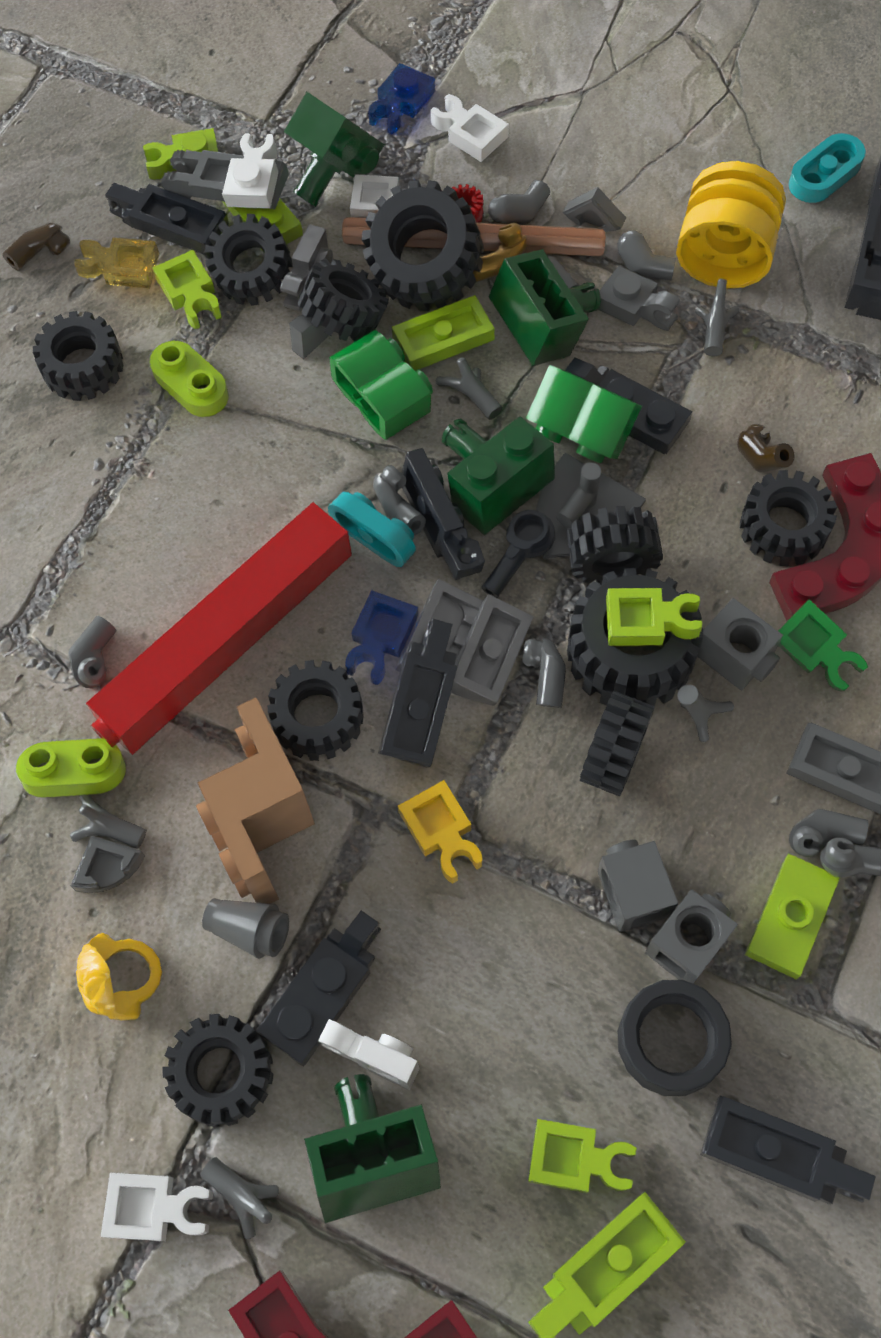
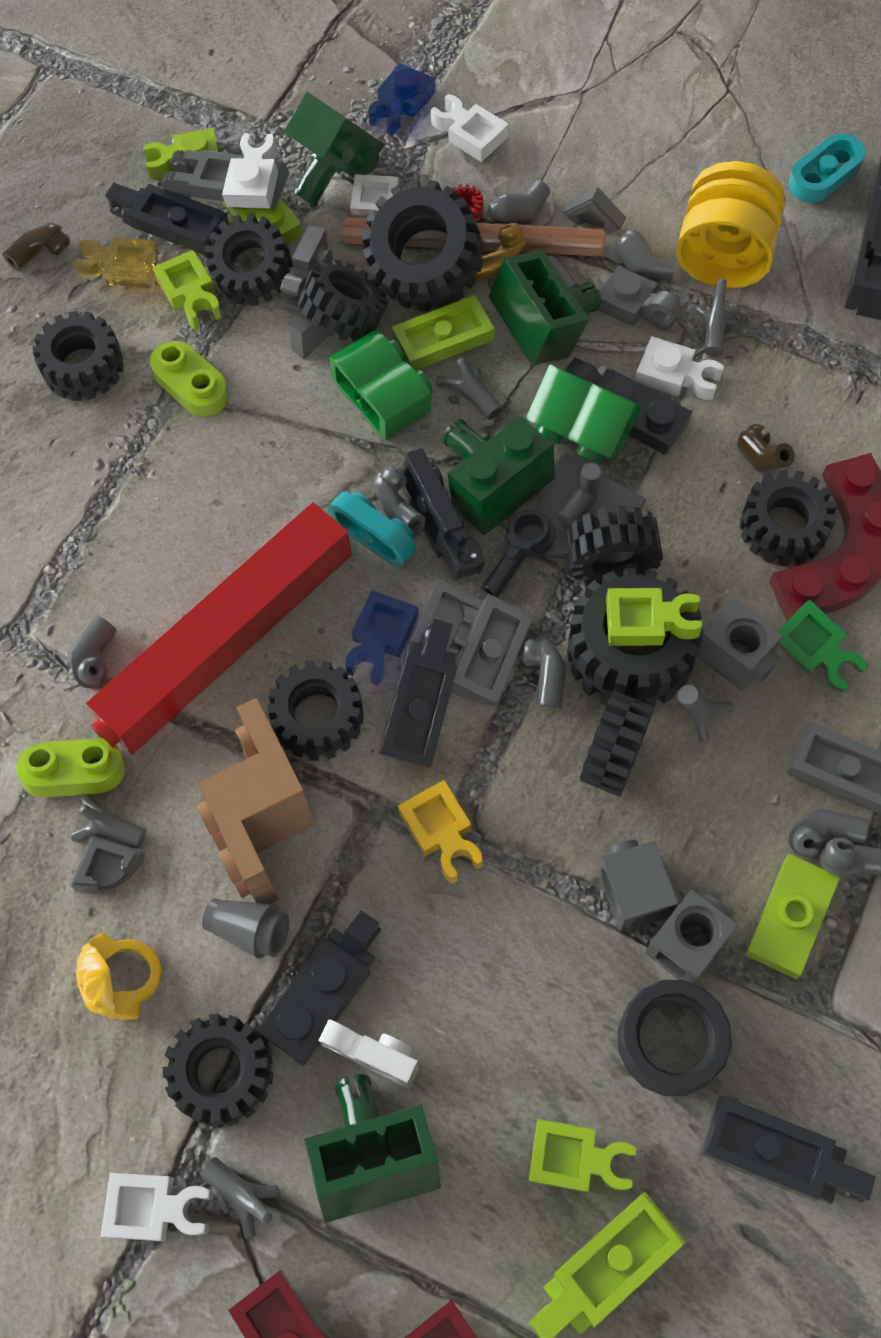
none -> white plate [635,336,724,400]

